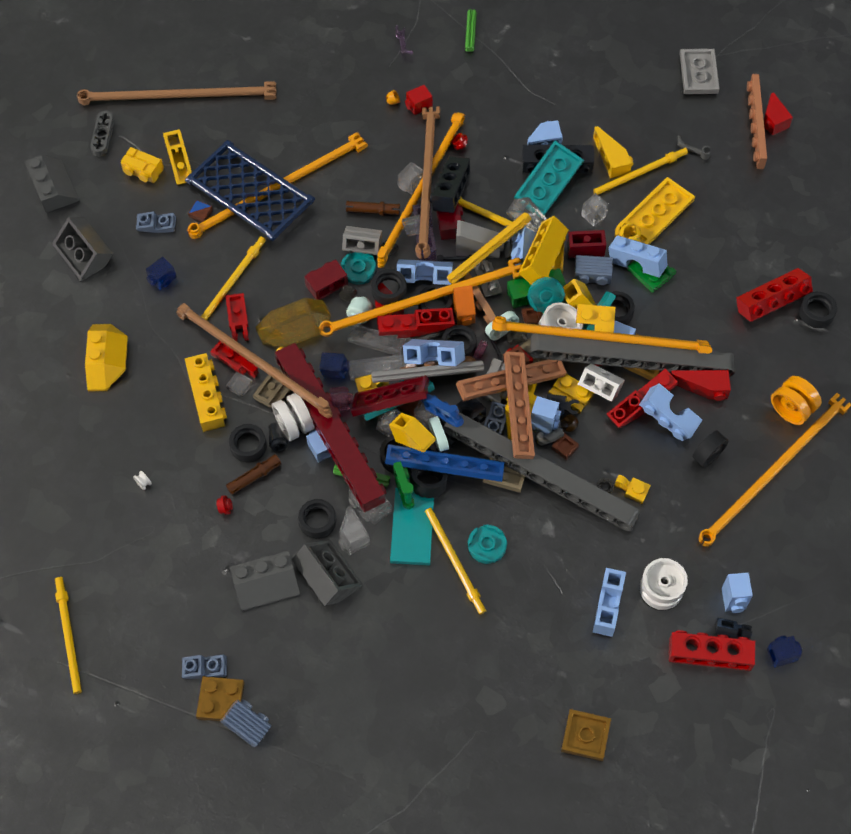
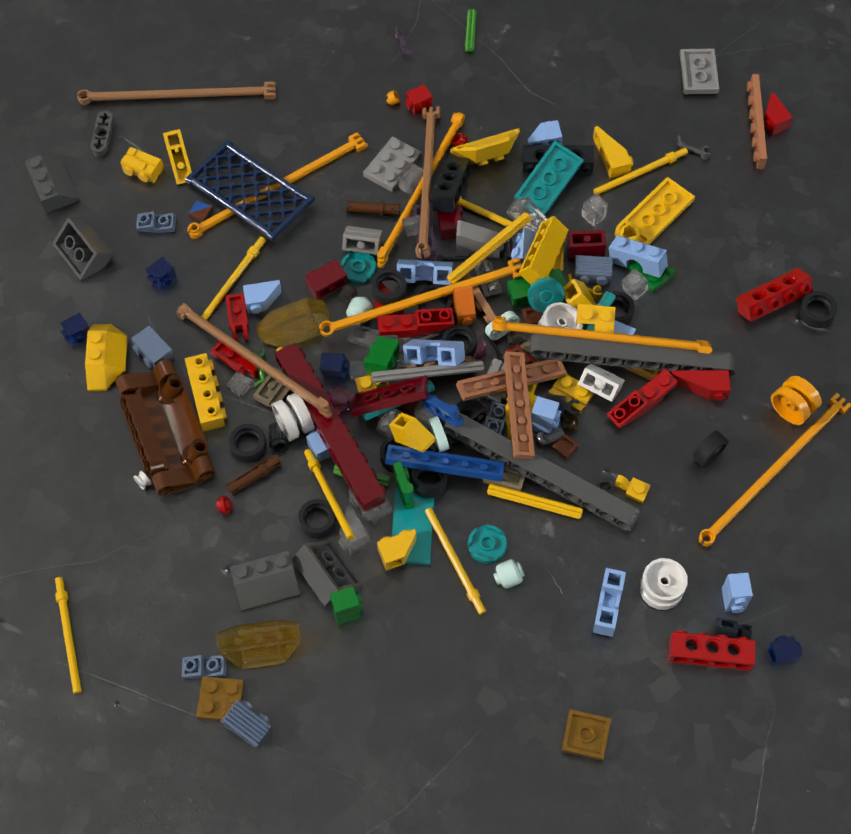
light blue arch [639,383,702,441] -> none
none -> clear blue brick [60,312,90,345]
none -> reddish brown panel [116,359,215,495]
none -> sand blue brick [131,326,175,369]
none -> clear yellow wedge [216,619,301,669]
none -> light blue slope [243,280,282,314]
none -> bright green piece [254,348,266,387]
none -> yellow bar [304,449,355,540]
none -> green brick [330,586,363,626]
none -> light grey plate [363,136,421,192]
none -> green brick [363,336,400,376]
none -> yellow slope [377,529,416,571]
none -> yellow wedge [450,128,520,167]
none -> yellow axle [487,483,583,519]
none -> light aqua head [493,559,525,589]
none -> yellow piece [567,274,603,300]
none -> clear brick [621,268,649,301]

